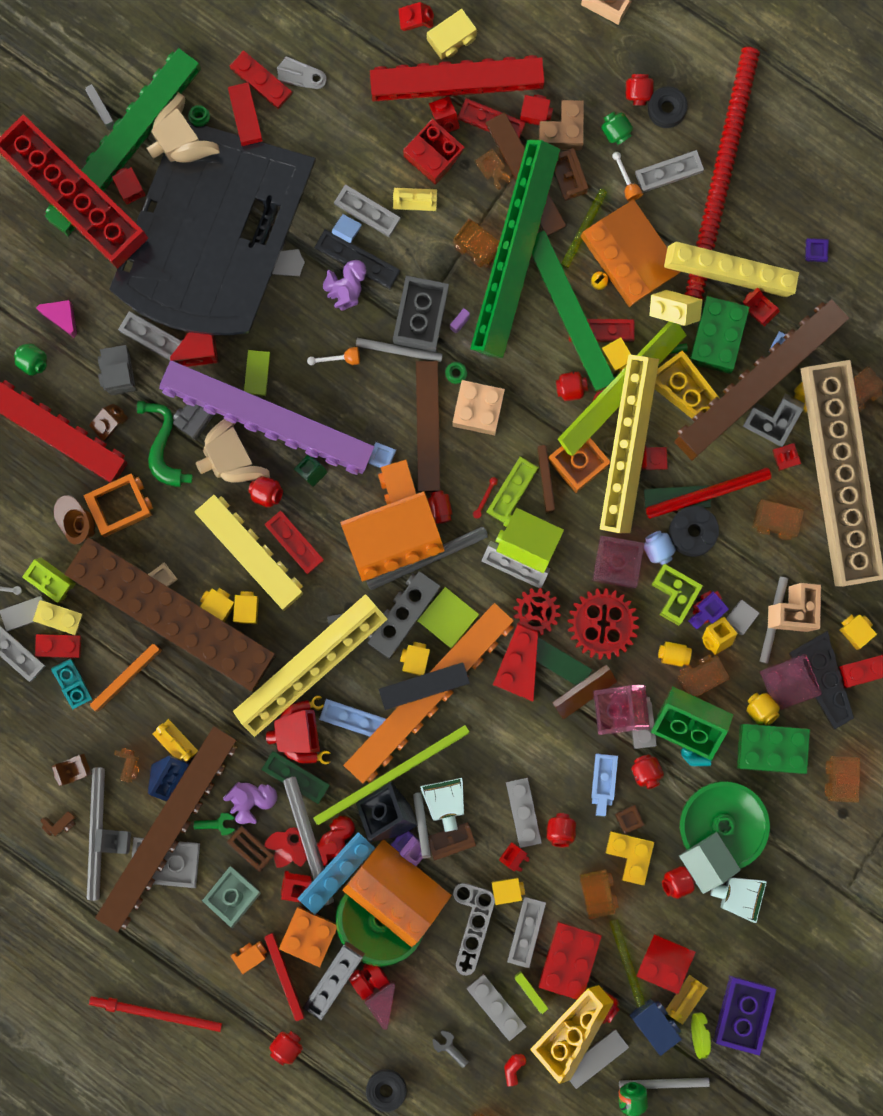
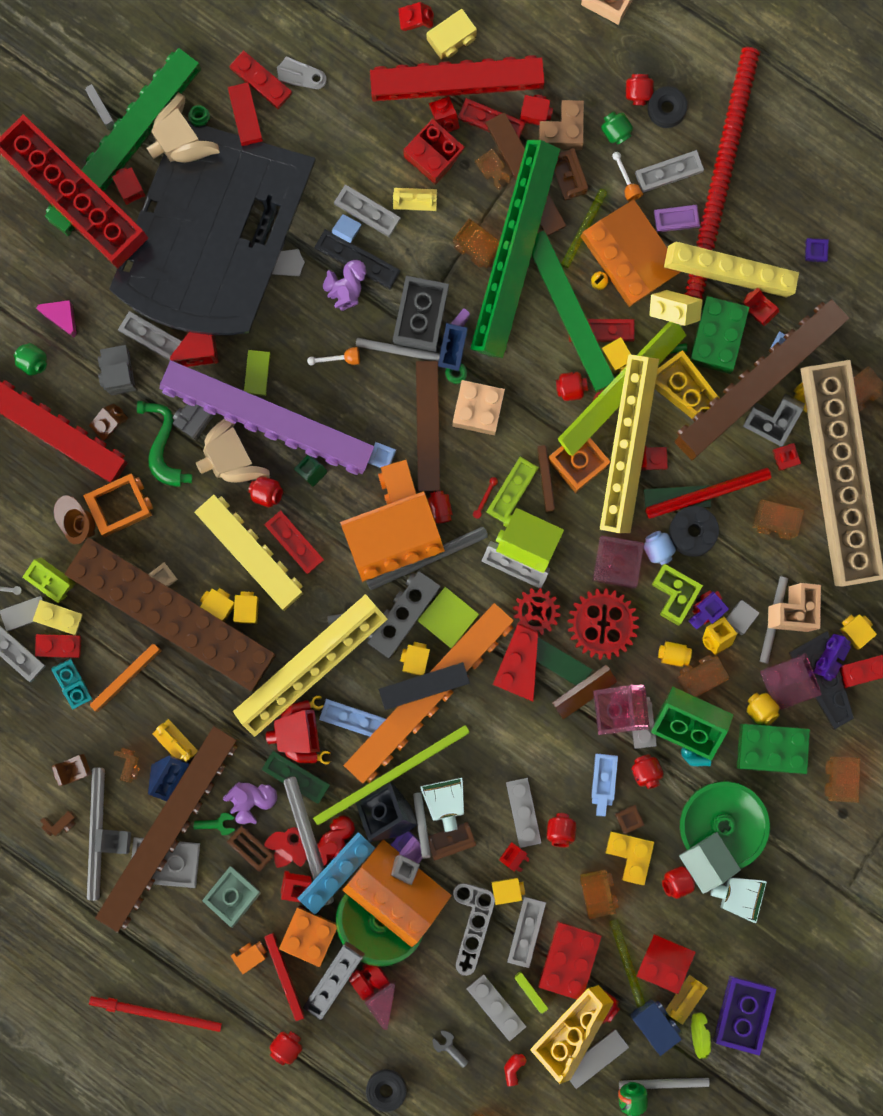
none -> light grey slope [391,855,420,885]
none -> dark blue slope [438,323,468,371]
none -> medium lavender tile [654,205,700,233]
none -> dark purple hinge [813,634,851,681]

